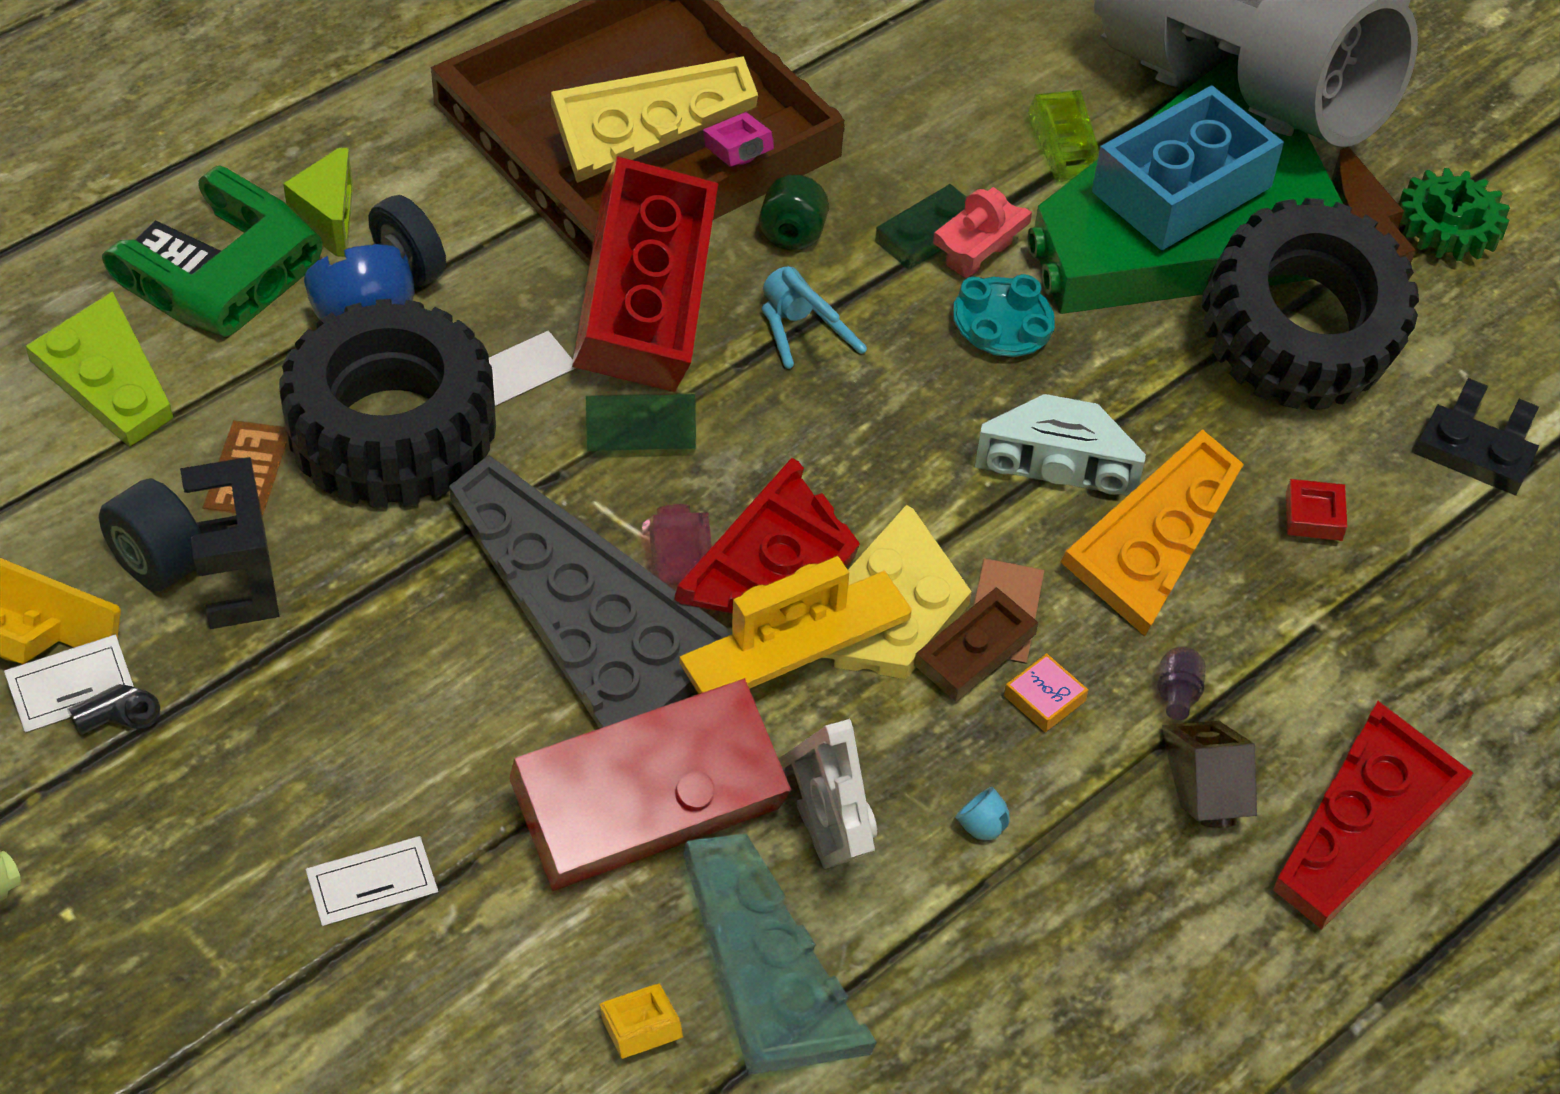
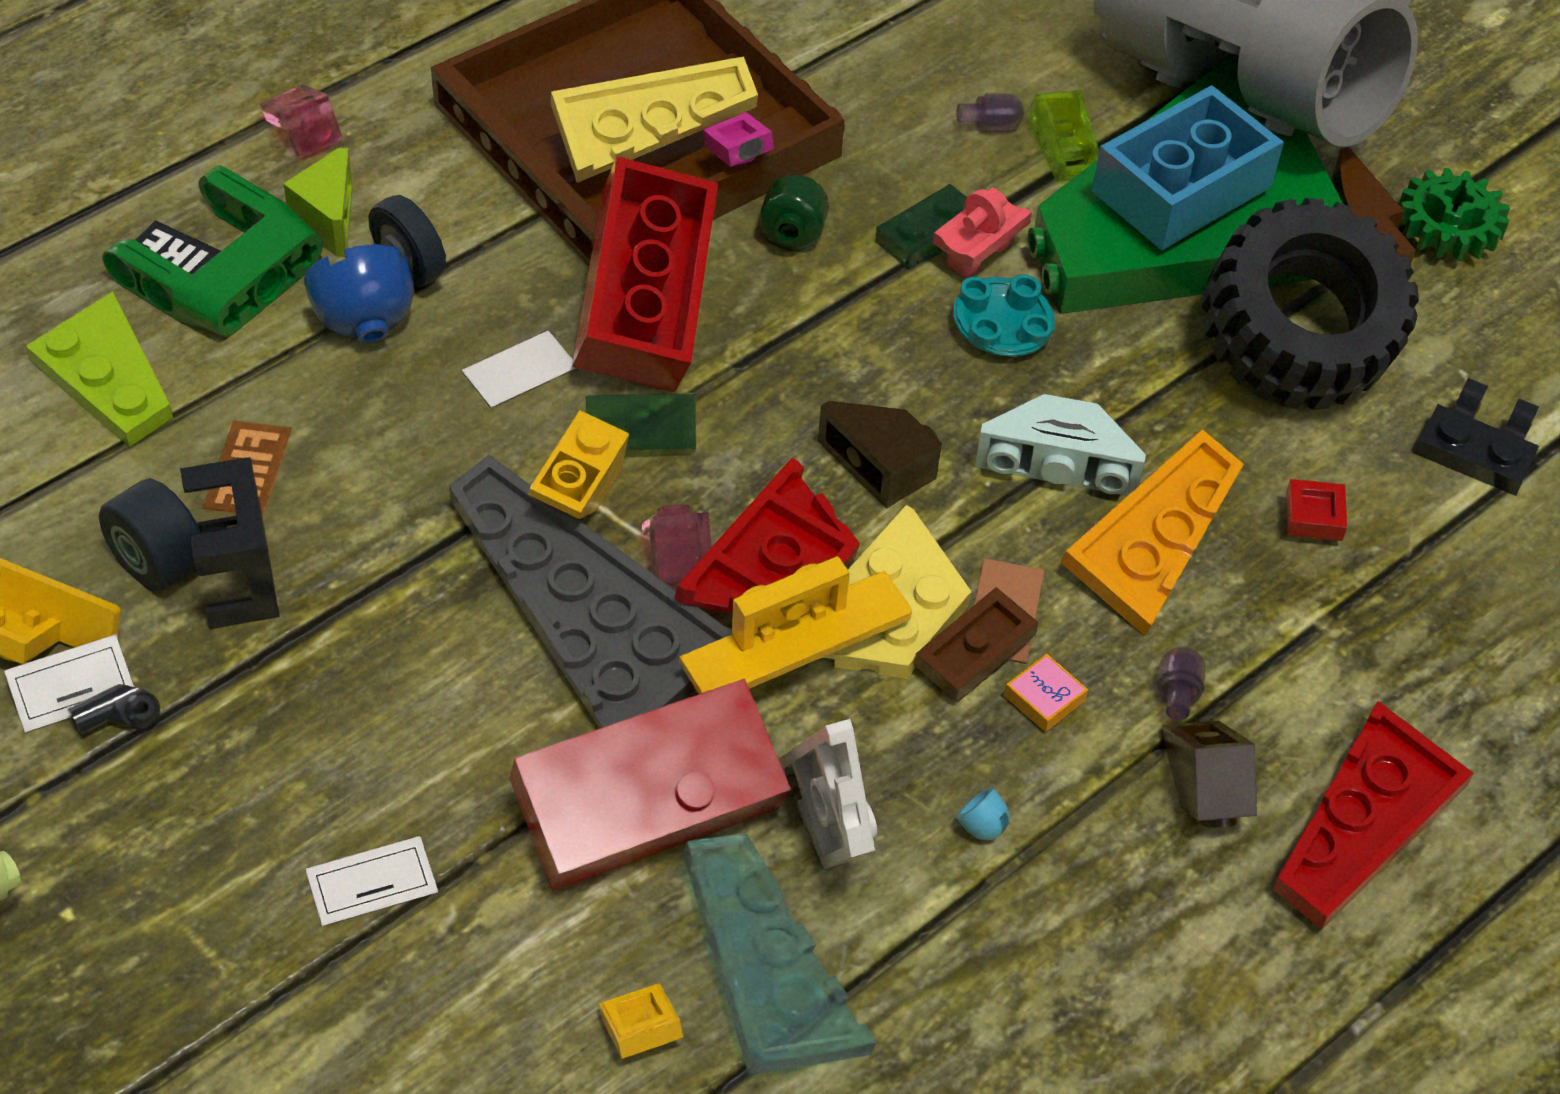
black tyre [279,299,496,508] -> none
medium azure plant [761,266,867,369] -> none
none -> clear pink bracket [260,84,342,158]
none -> yellow slope [528,410,629,519]
none -> dark brown slope [818,401,942,509]
none -> cylinder [956,93,1025,132]

